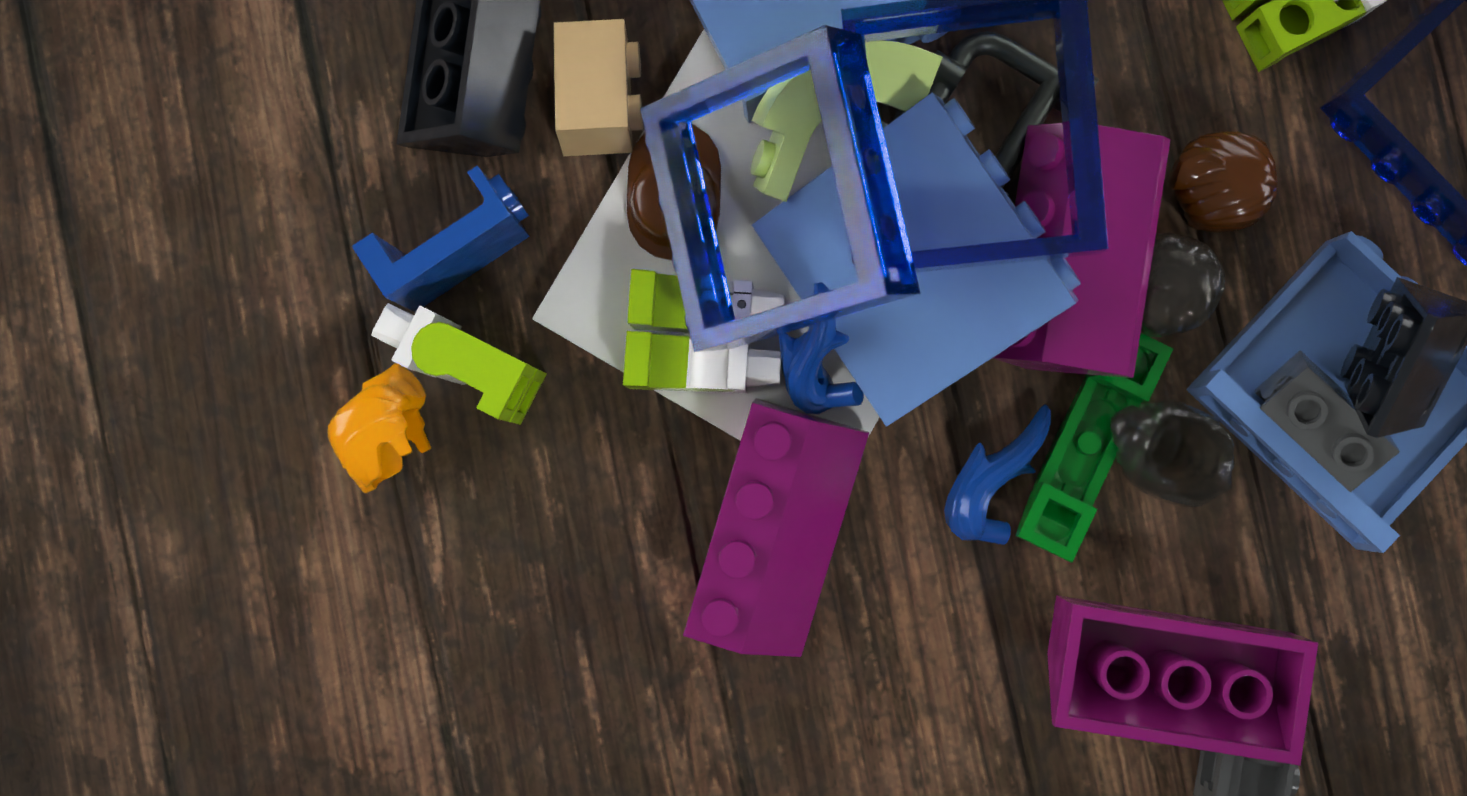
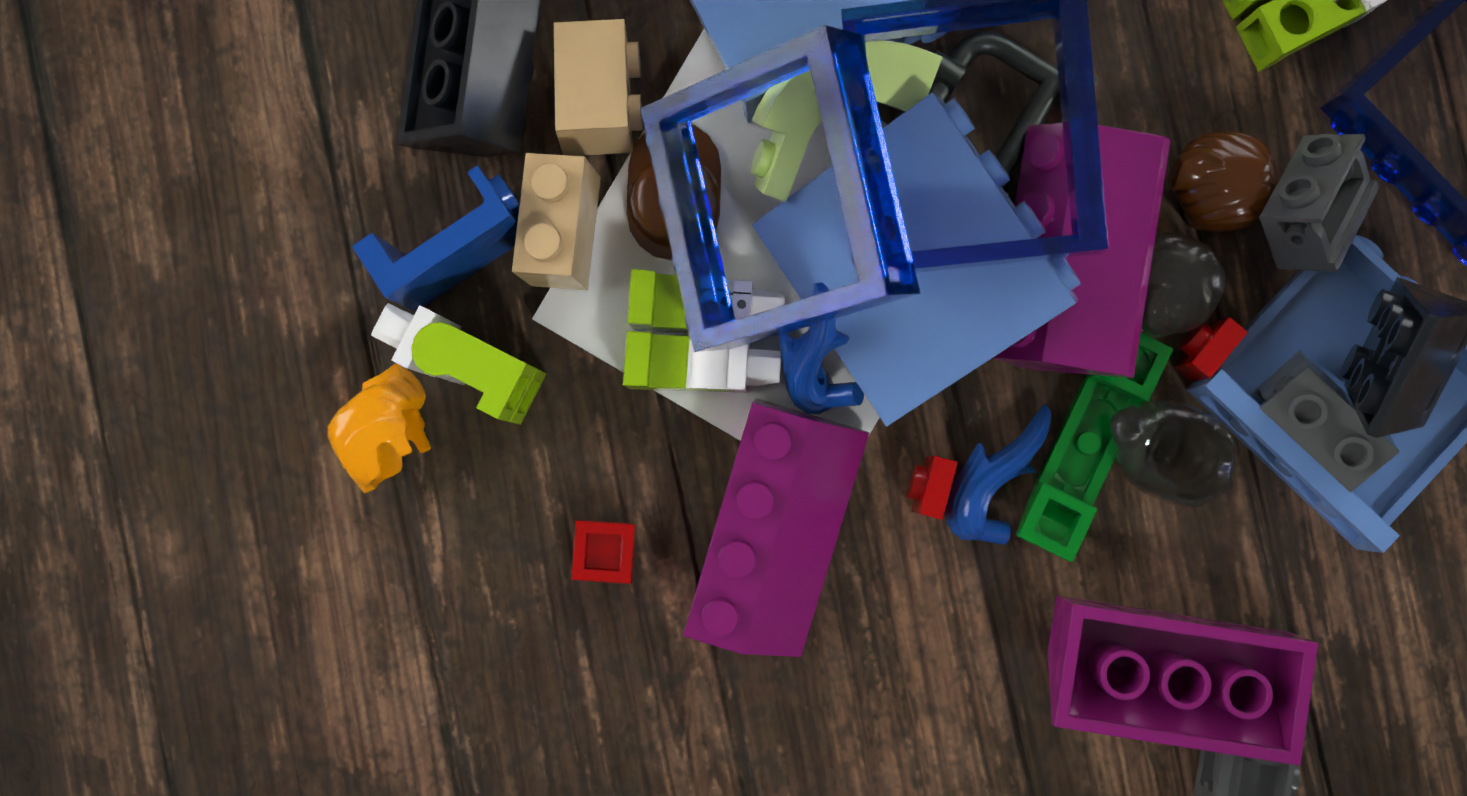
none -> tan brick [512,153,601,291]
none -> red plate [571,520,637,584]
none -> red plate [906,455,958,520]
none -> red plate [1173,317,1248,382]
none -> dark grey hinge [1259,134,1379,272]

